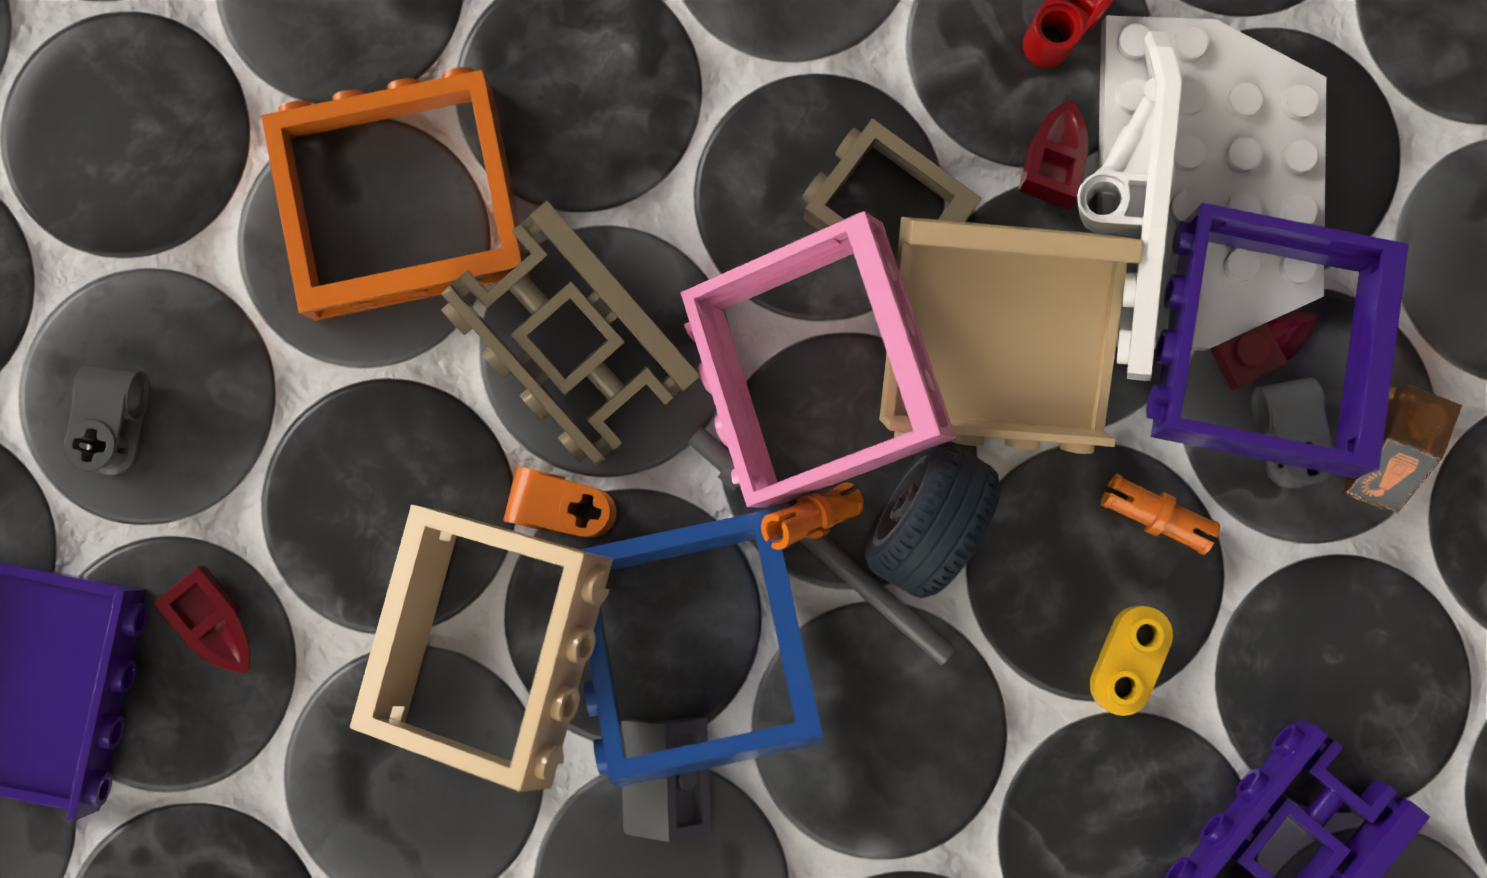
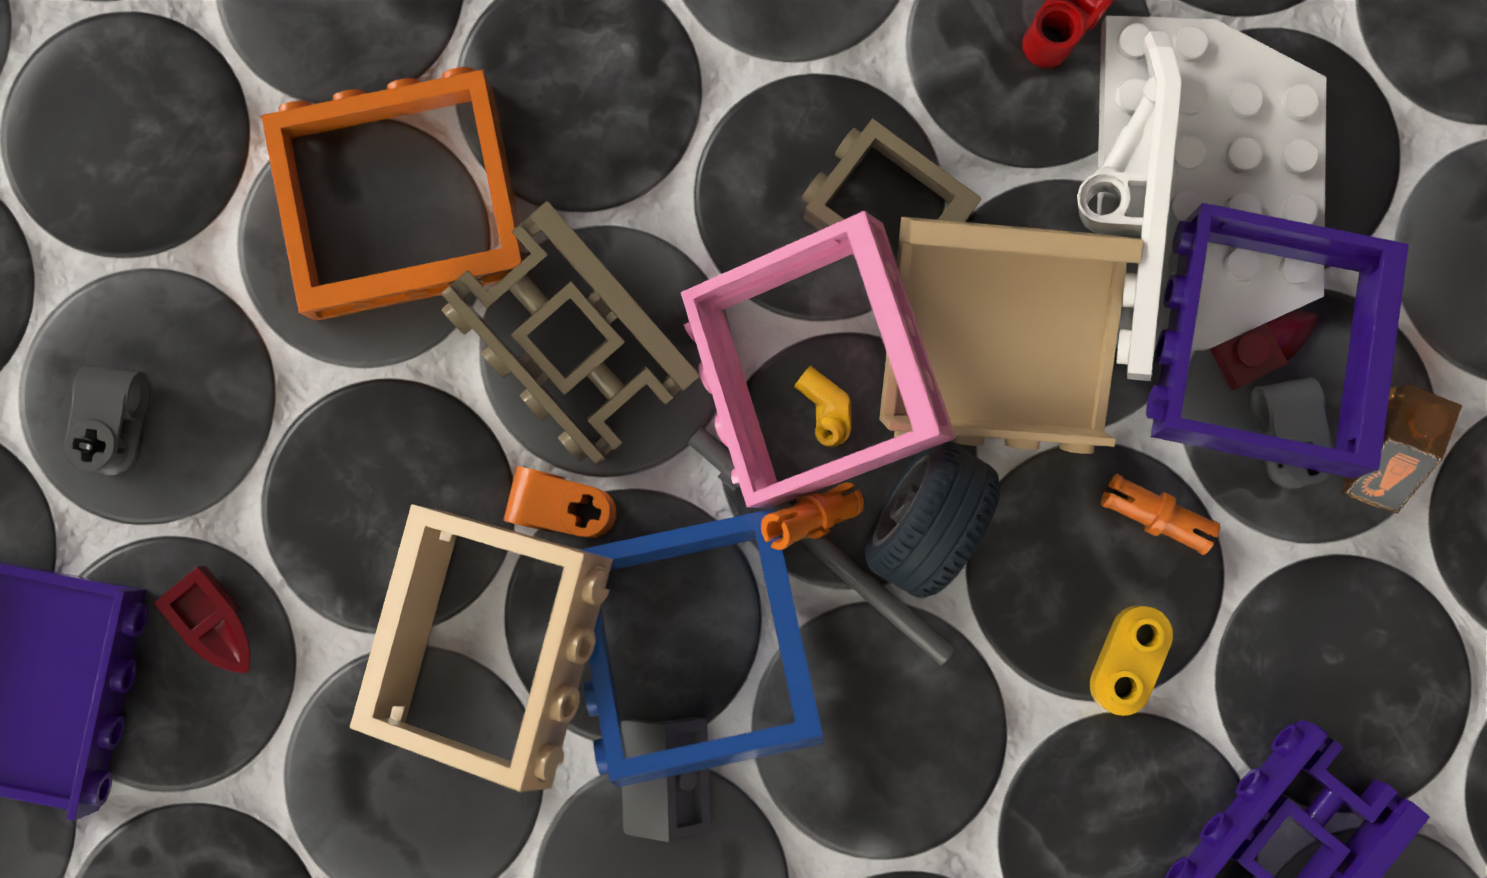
dark red plate [1018,100,1088,210] -> none
none -> yellow arm [794,365,852,448]

